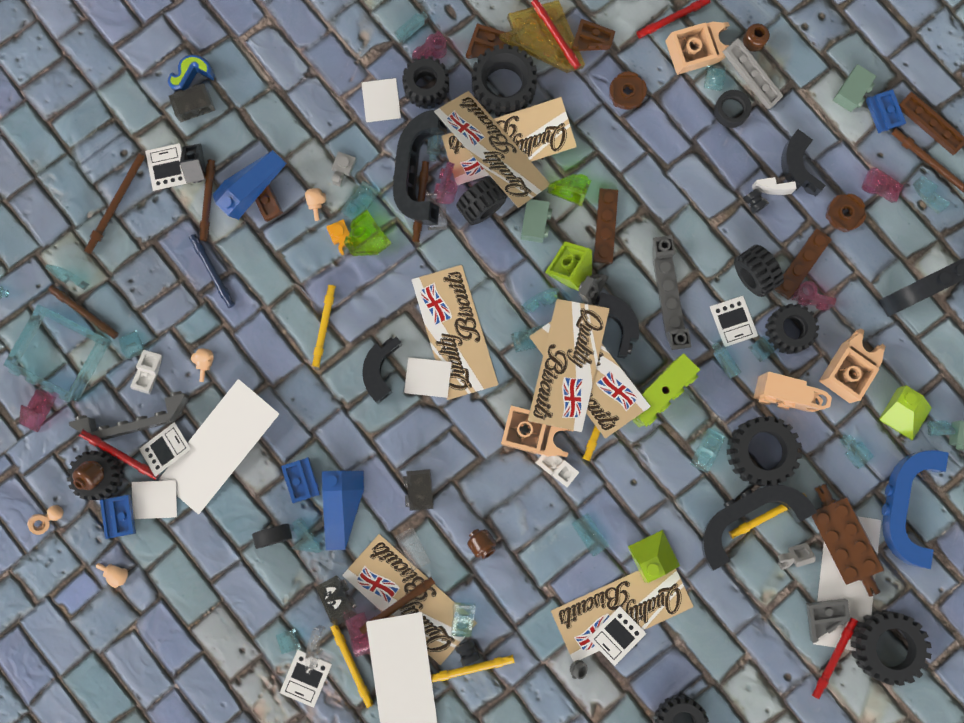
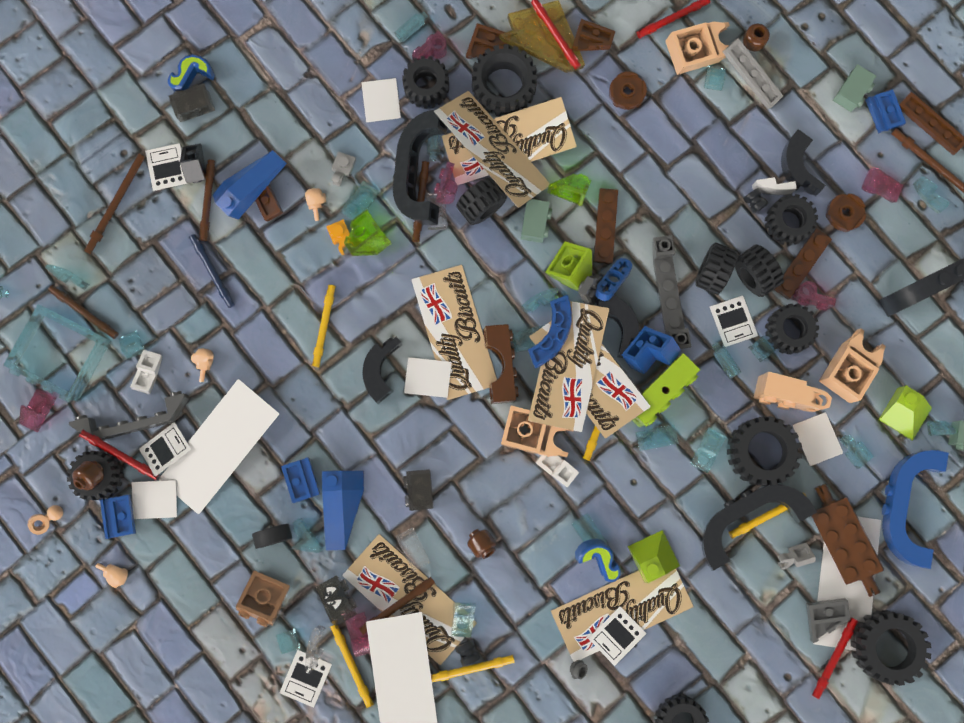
black tyre [714,90,752,128] -> none
none -> medium nougat plate [236,570,290,627]
none -> reddish brown arch [483,324,519,404]
none -> blue tile [528,295,572,368]
none -> blue animal [575,538,621,582]
none -> blue beam [595,258,632,301]
none -> blue brick [622,326,682,374]
none -> clear light blue slope [636,425,679,451]
none -> black tyre [695,242,738,295]
none -> black tyre [765,194,818,246]
none -> white sticker [793,412,843,466]

